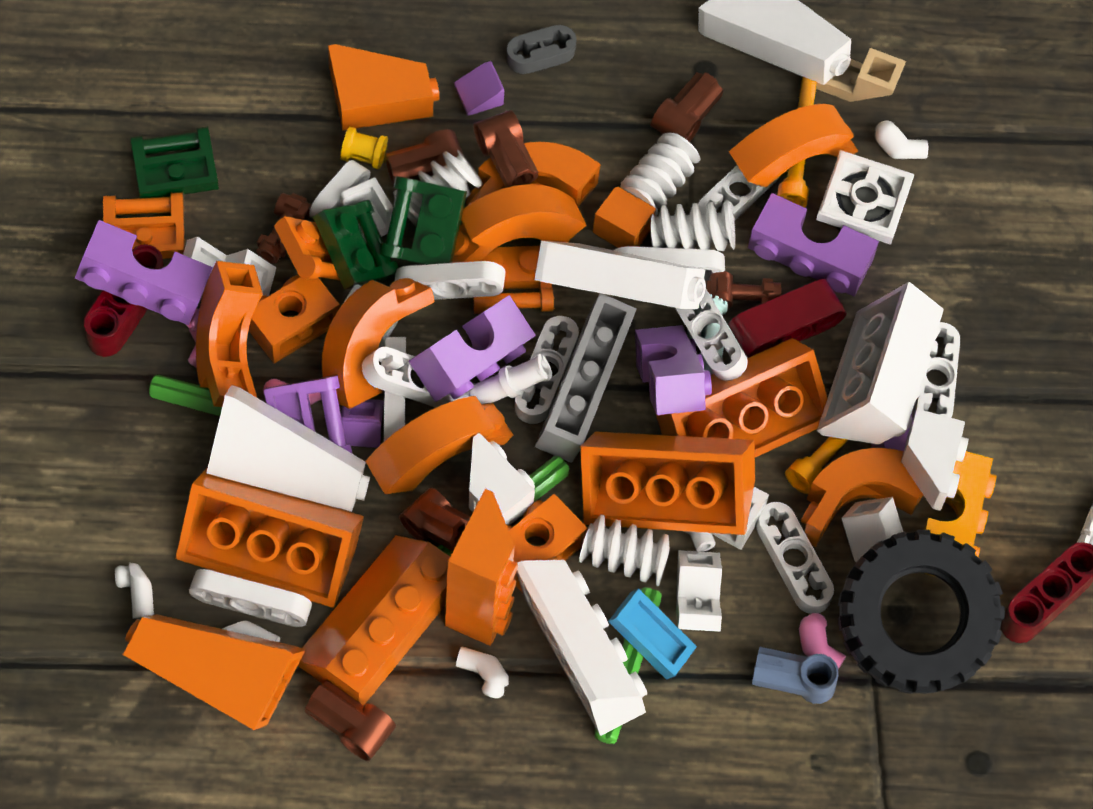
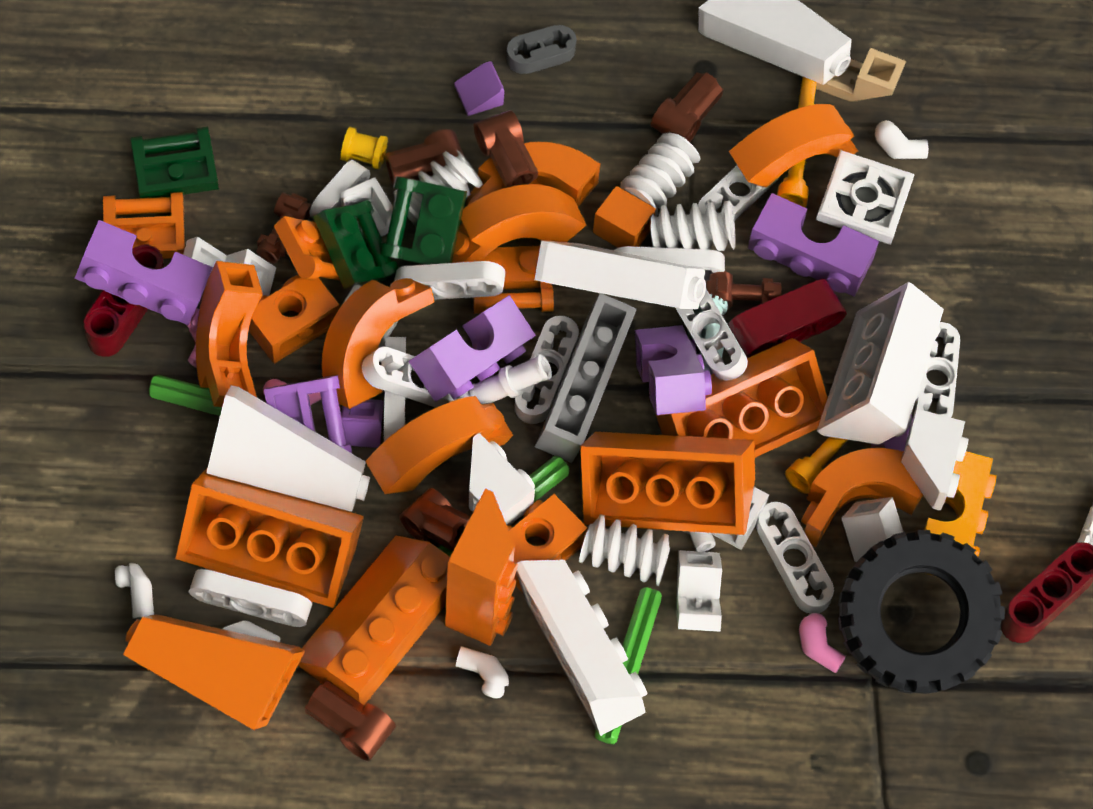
orange slope [328,44,439,131] -> none
dark azure tile [608,589,697,680] -> none
sand blue piece [752,647,838,704] -> none

